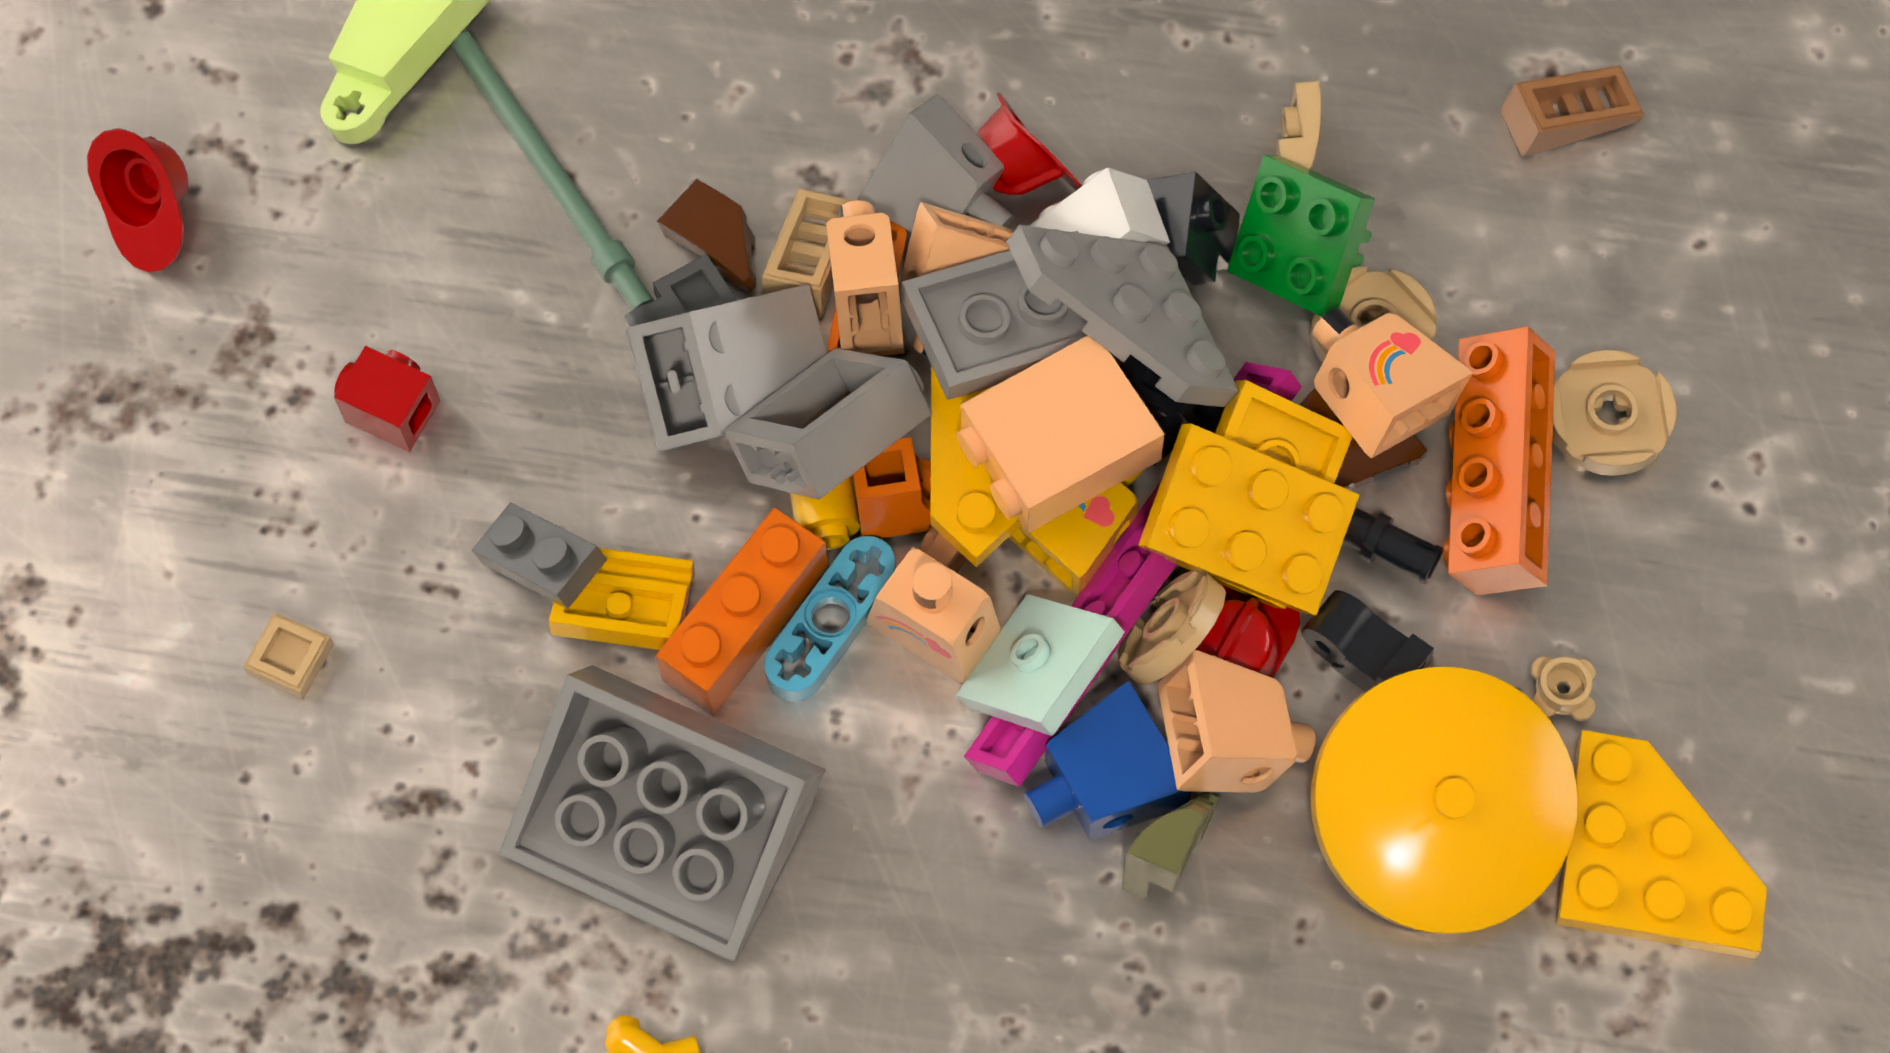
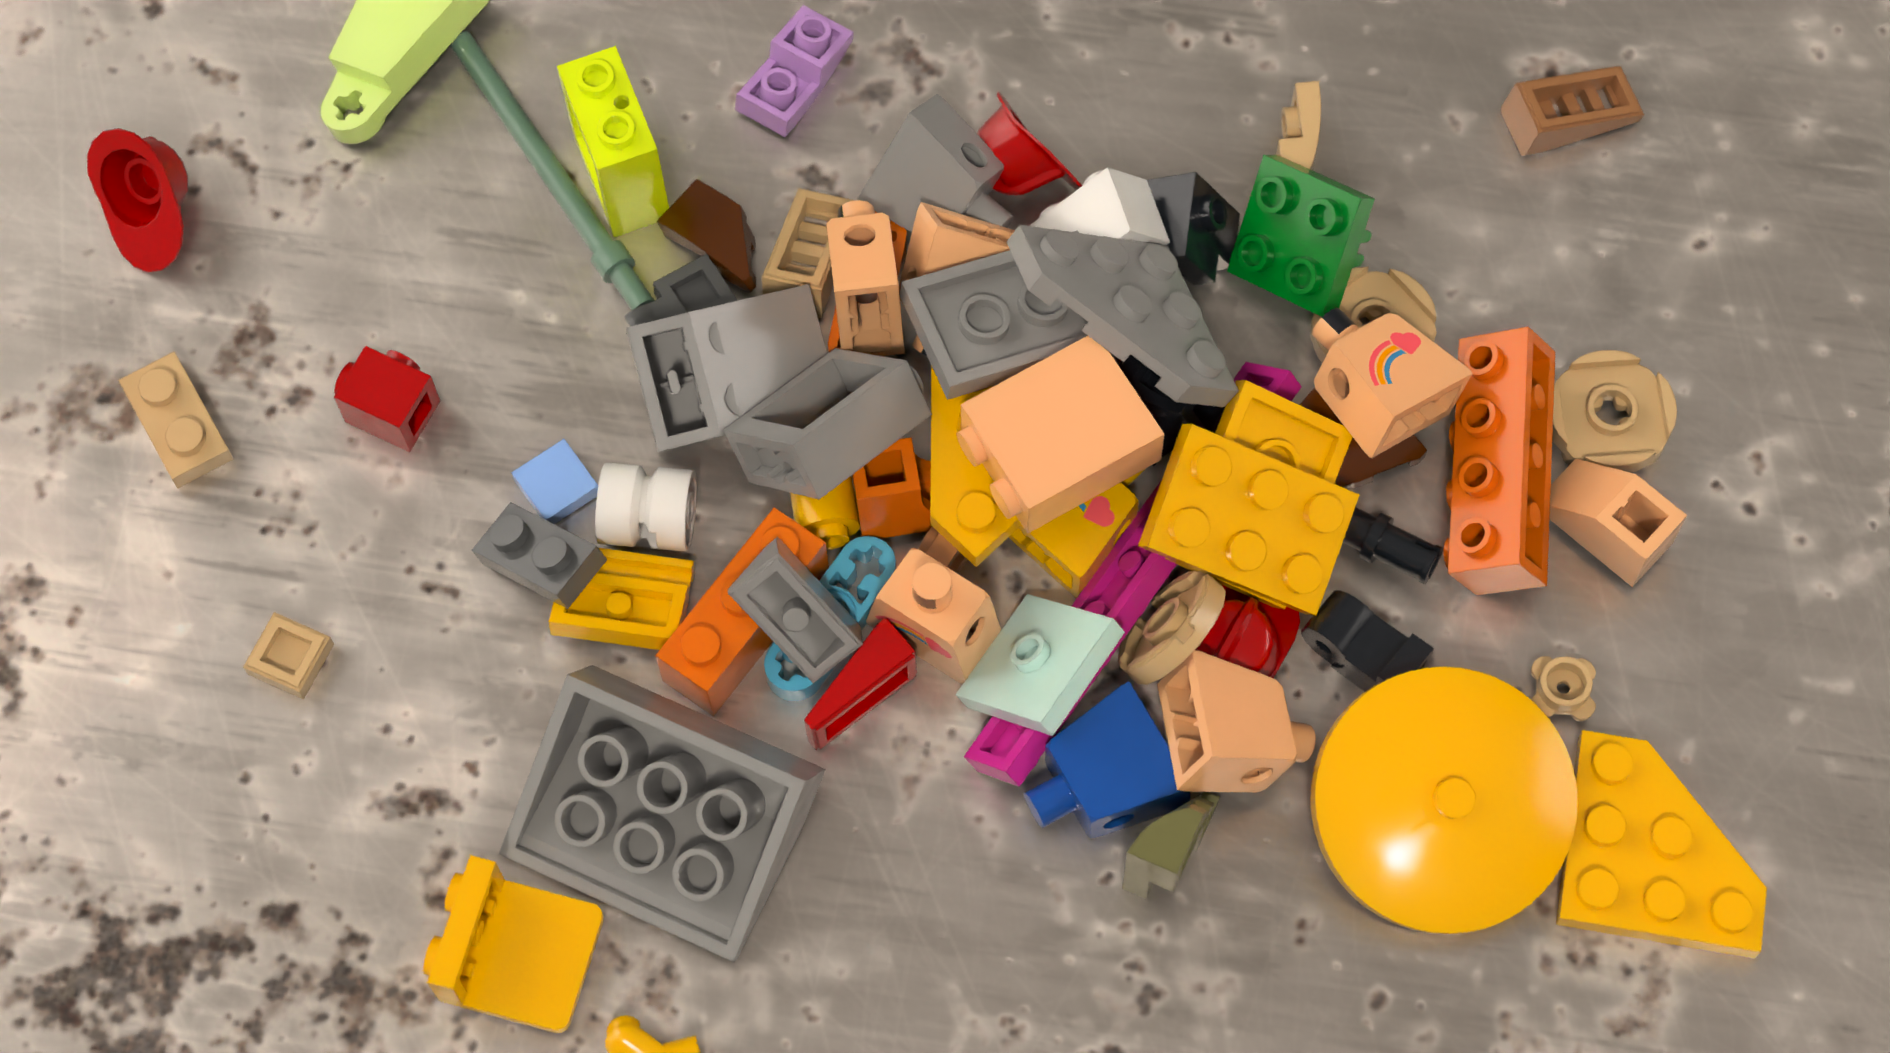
none -> tan plate [118,351,234,489]
none -> yellow bracket [423,855,604,1033]
none -> light blue tile [511,439,598,524]
none -> neon yellow window [557,46,669,238]
none -> white wheel [595,463,697,552]
none -> light grey slope [728,537,863,684]
none -> lavender slope [735,5,854,138]
none -> red slope [804,617,917,750]
none -> light nougat slope [1550,459,1687,587]

